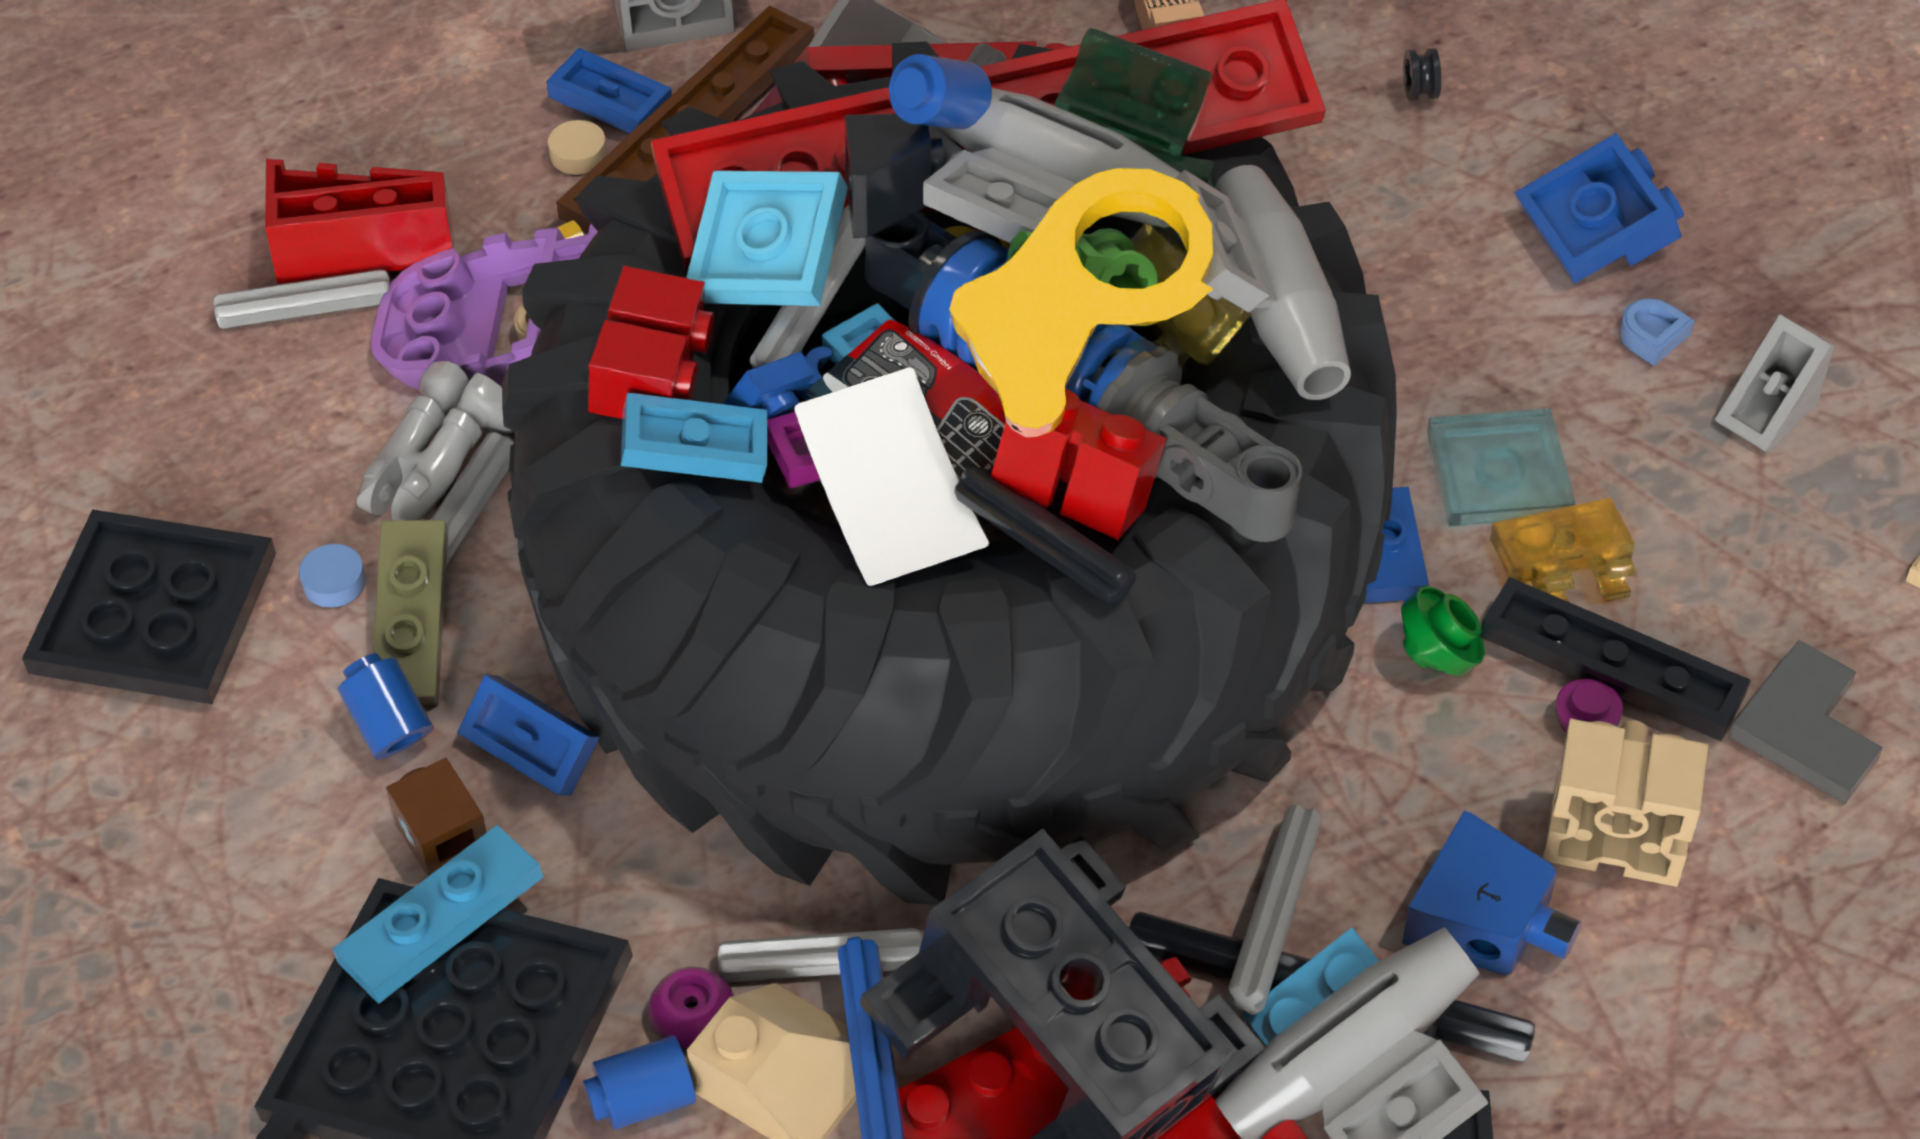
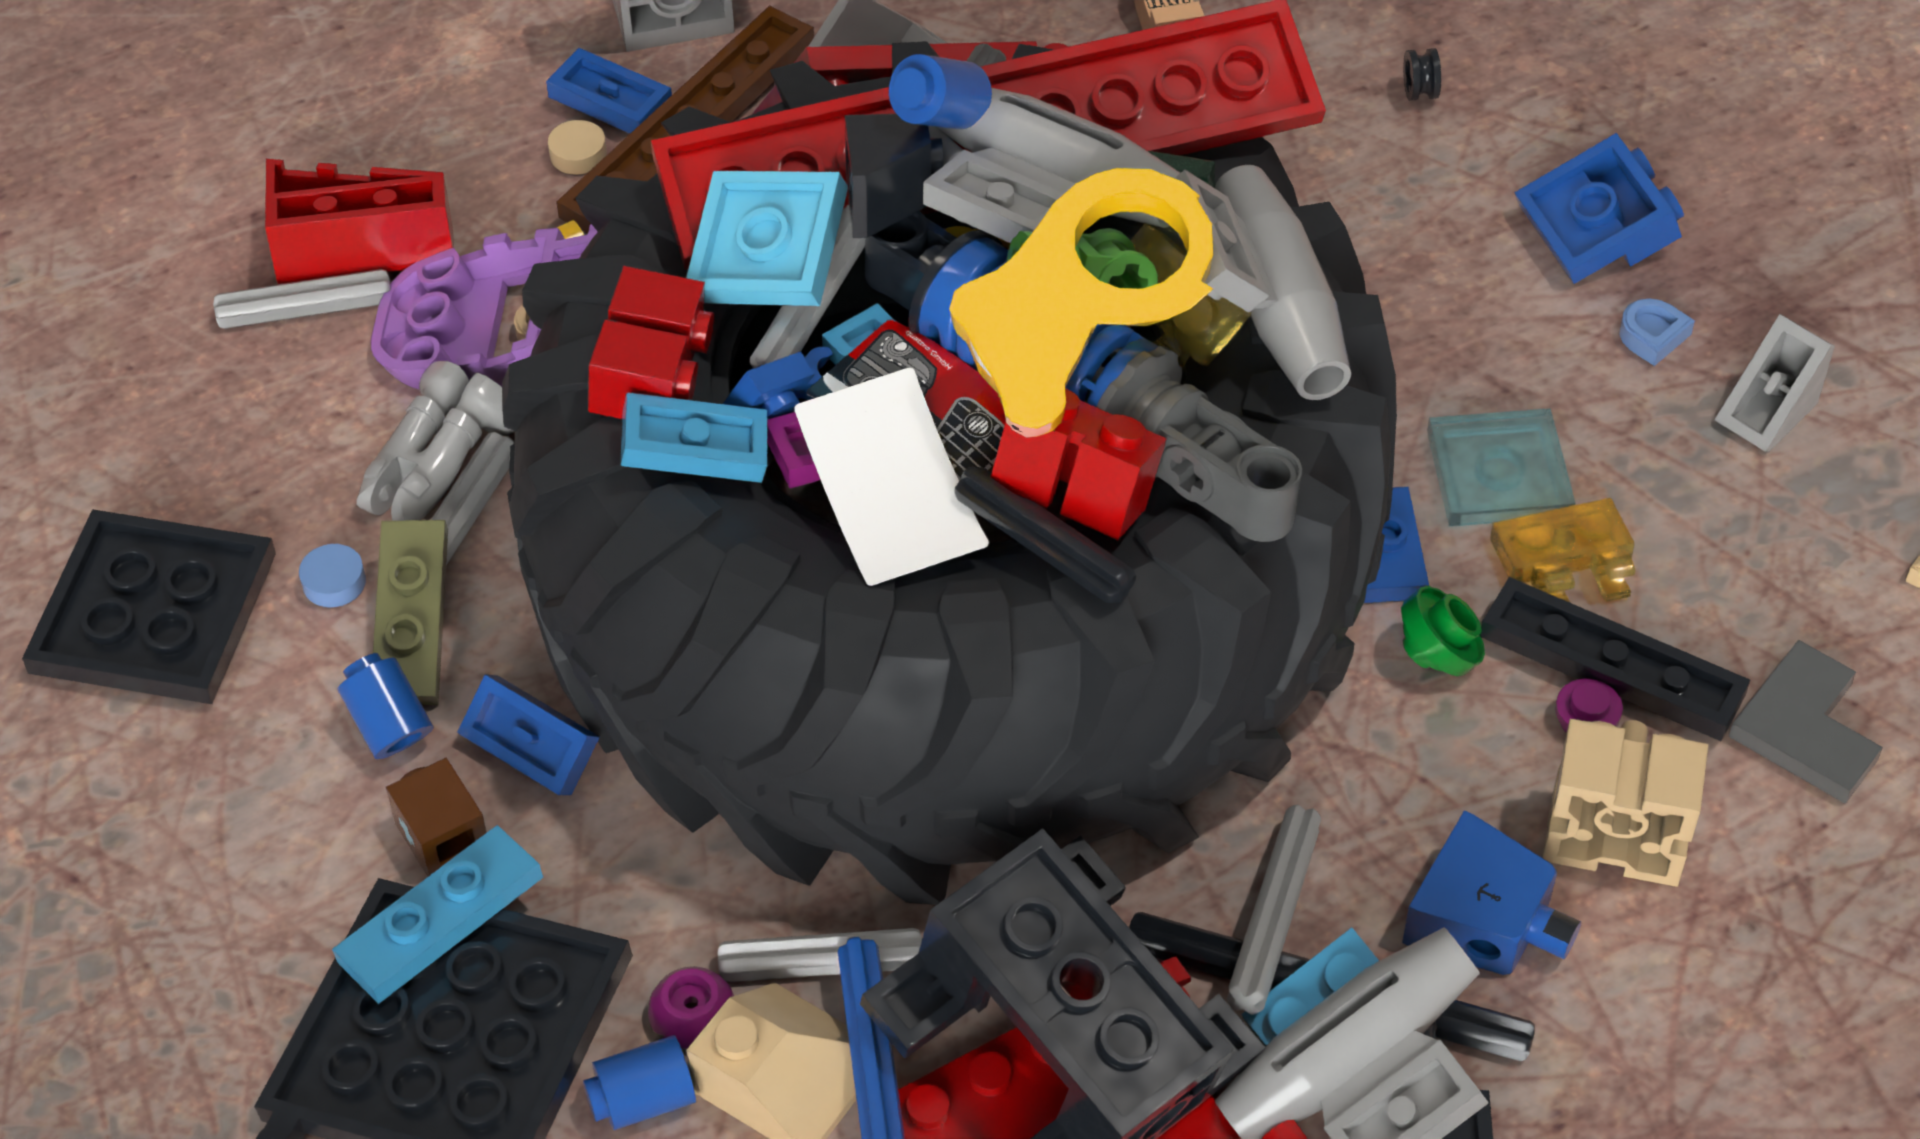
clear green bracket [1055,28,1212,168] -> none

